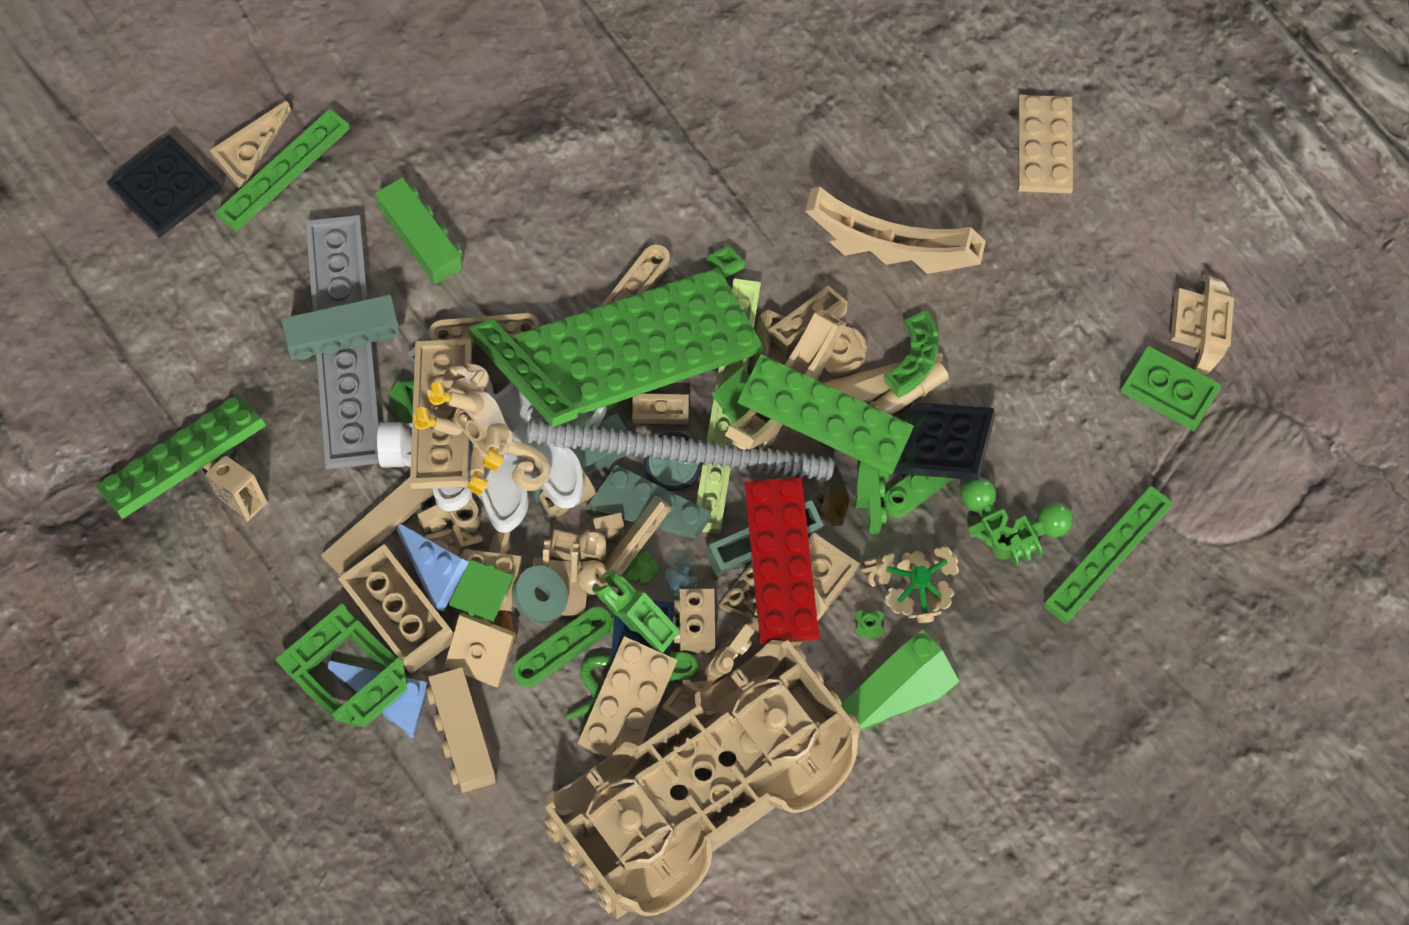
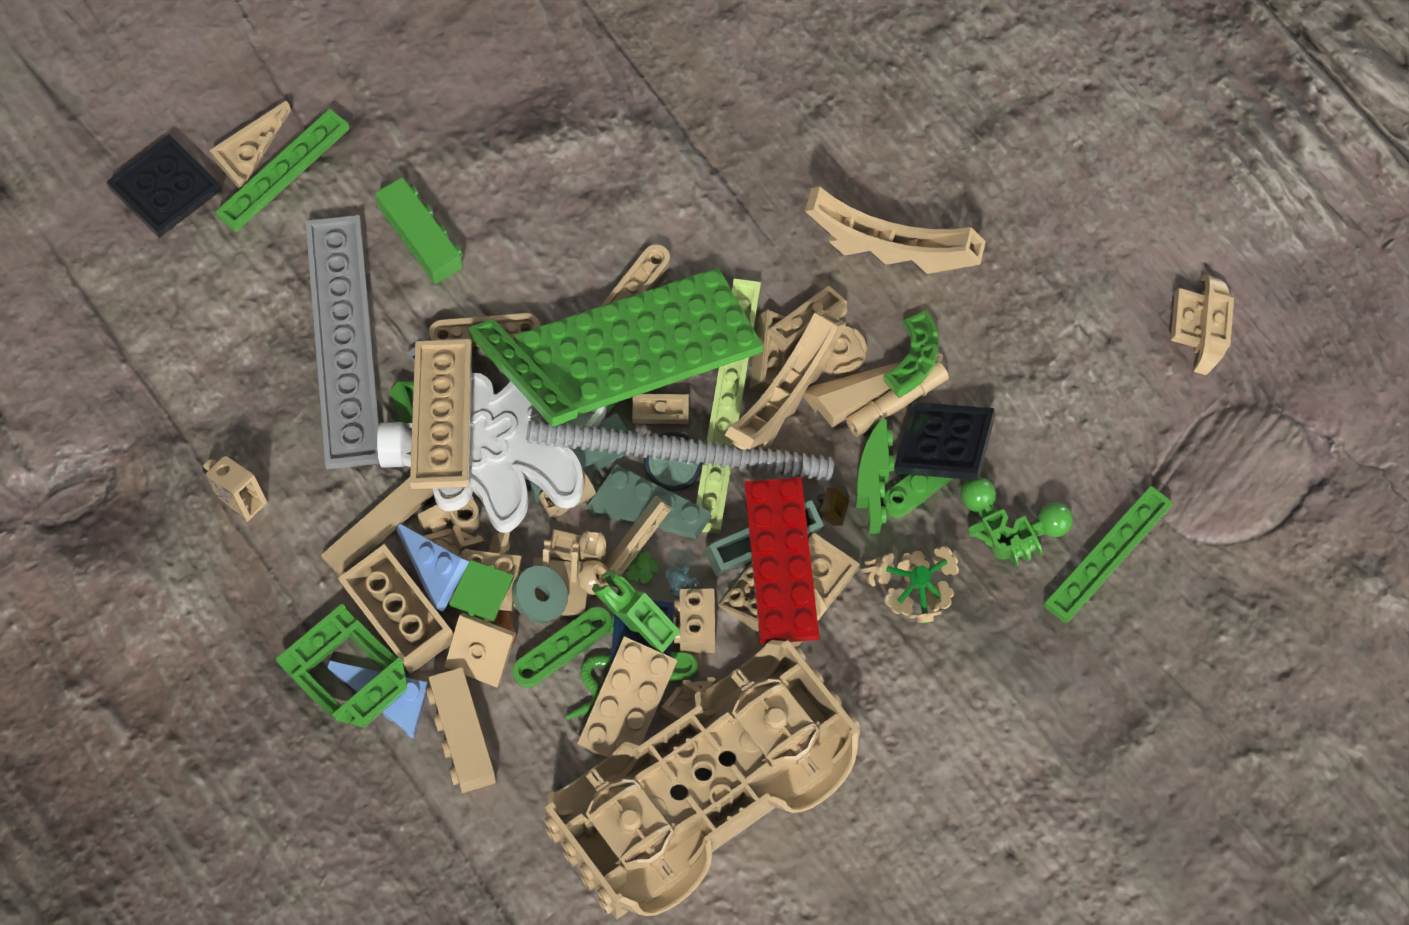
bright green plate [96,395,266,519] -> none
sand green brick [281,294,400,360] -> none
tan animal [412,364,551,496] -> none
tan plate [593,513,624,541] -> none
tan plate [704,624,755,679] -> none
bright green tile [707,245,745,278] -> none
bright green piece [711,367,750,423] -> none
bright green plate [737,354,914,475] -> none
bright green wedge [841,629,959,731] -> none
bright green plate [855,610,884,638] -> none
tan plate [1018,95,1073,194] -> none
bright green plate [1121,346,1222,432] -> none

